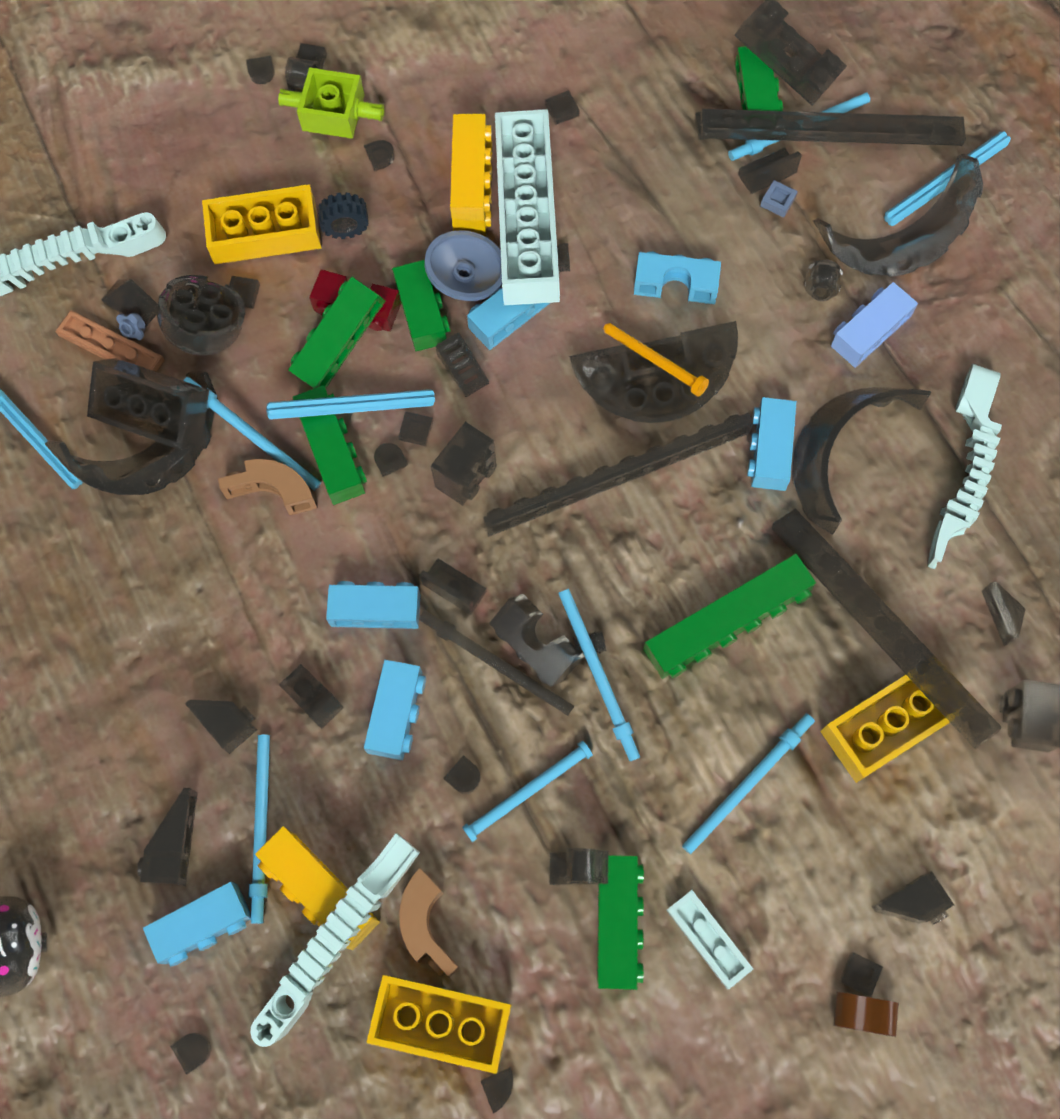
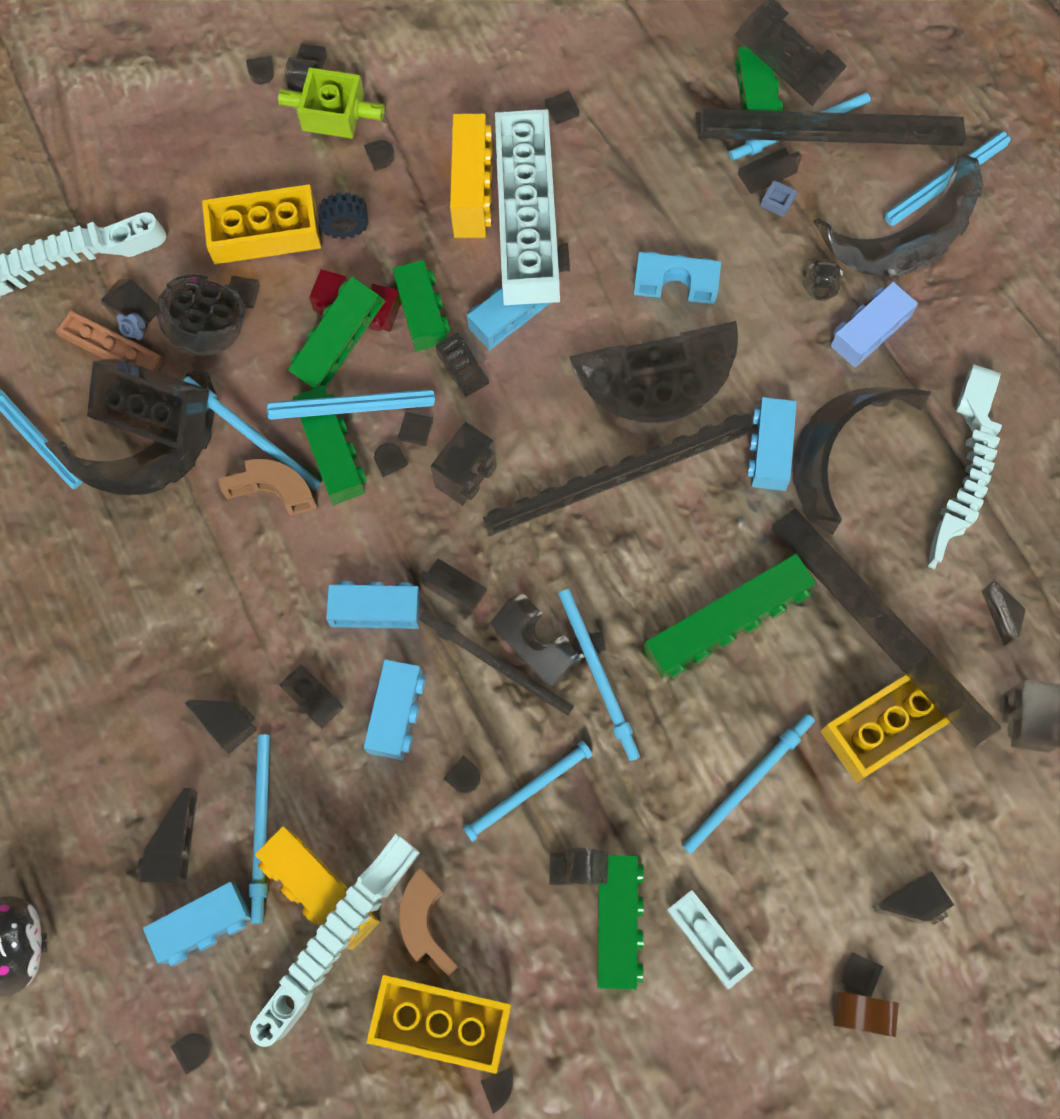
sand blue dish [424,230,502,301] -> none
light orange bar [603,323,709,397] -> none

